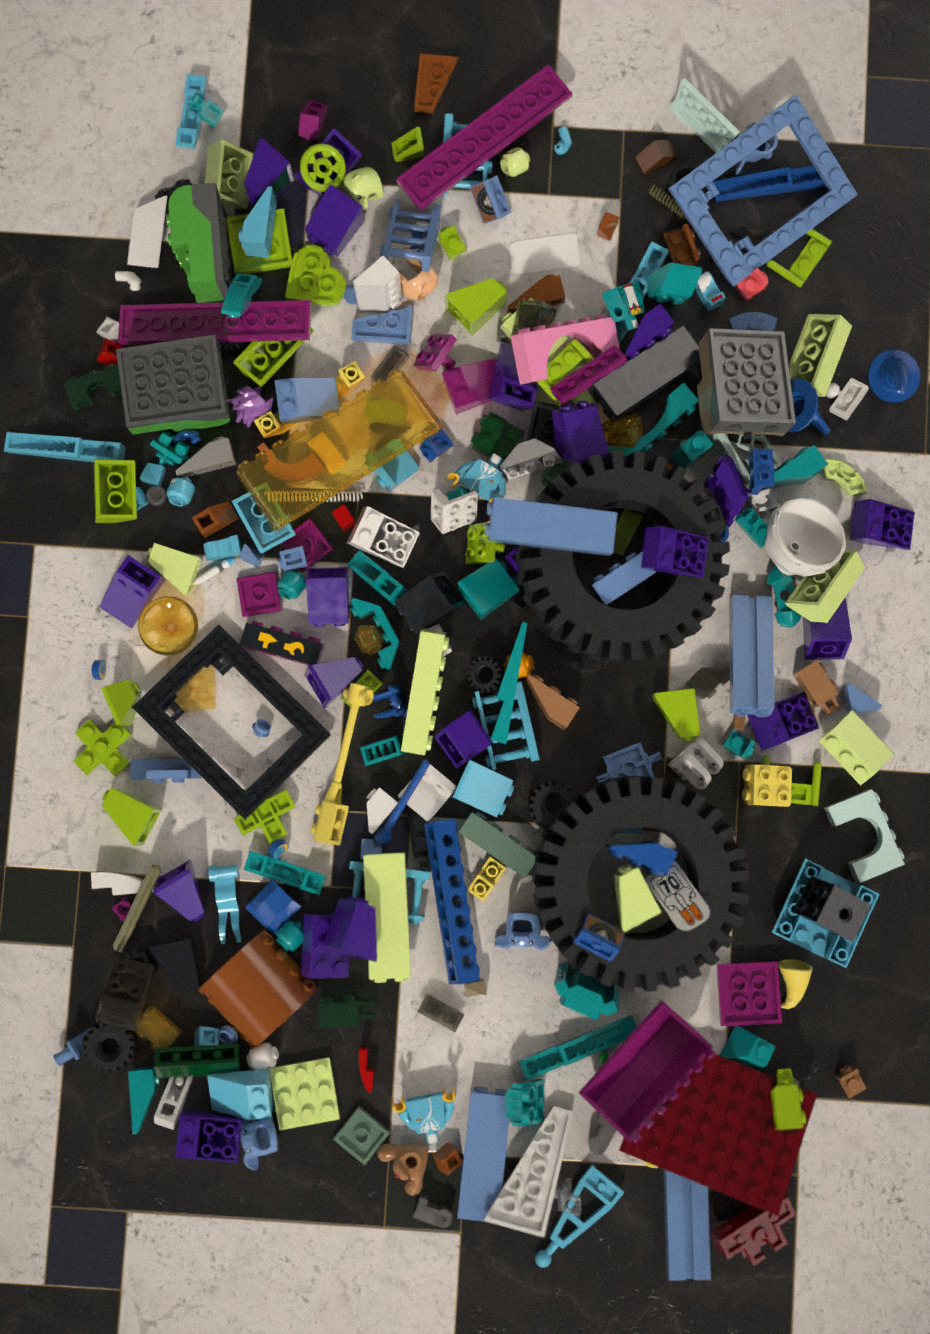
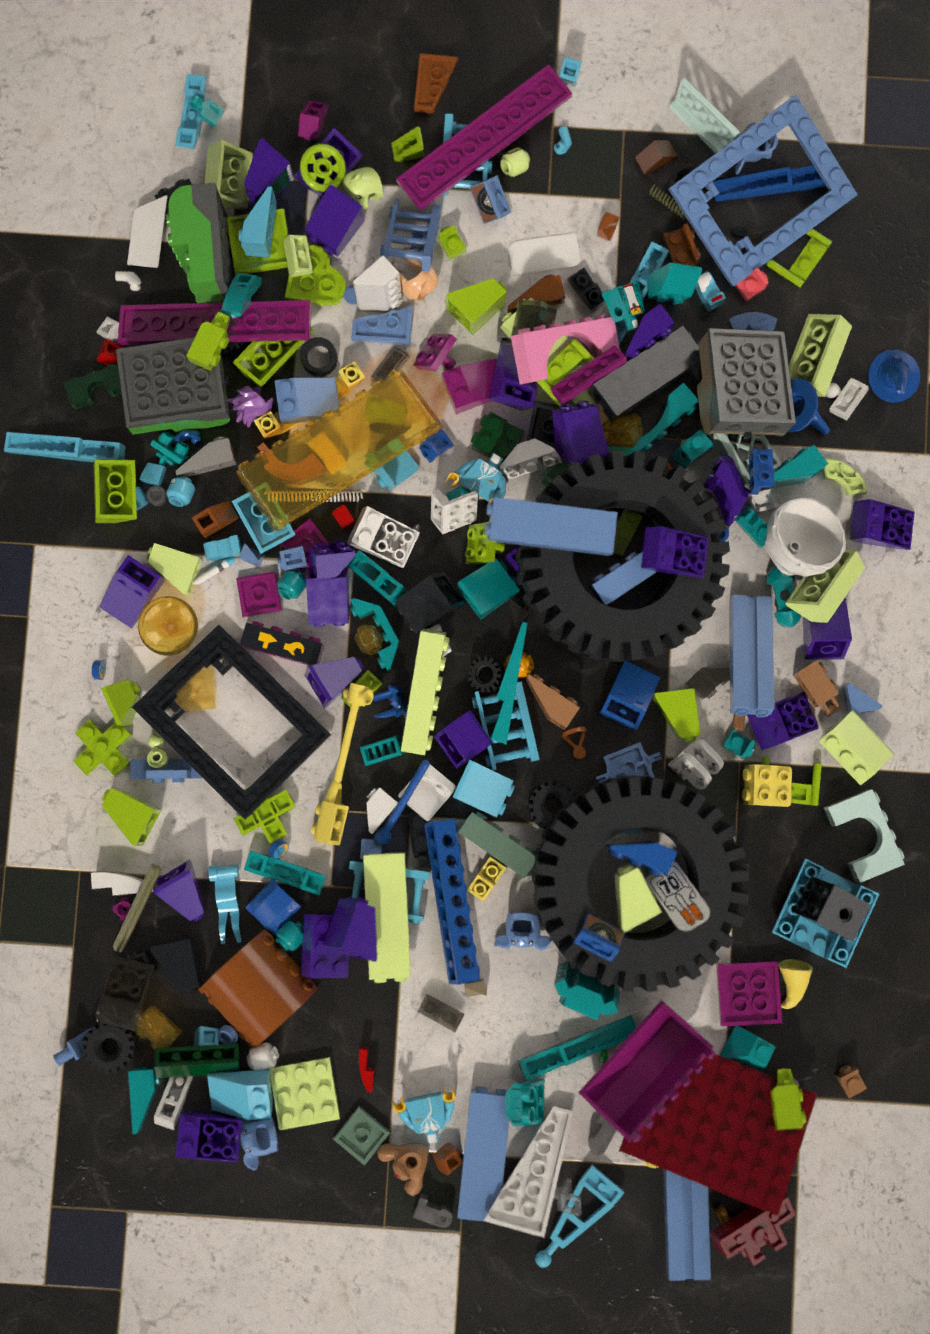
medium blue plate [252,719,271,737] -> none
clear green hinge [317,996,376,1028] -> none
none -> yellowish green plate [147,733,169,770]
none -> lime hinge [186,312,230,371]
none -> yellowish green slope [284,235,313,277]
none -> black tyre [300,337,338,377]
none -> dark purple slope [308,540,355,579]
none -> medium azure leg [559,57,582,86]
none -> dark orange piece [562,727,587,760]
none -> black slope [567,268,604,310]
none -> blue slope [599,661,660,731]
none -> pearl gold bush [712,1203,730,1224]

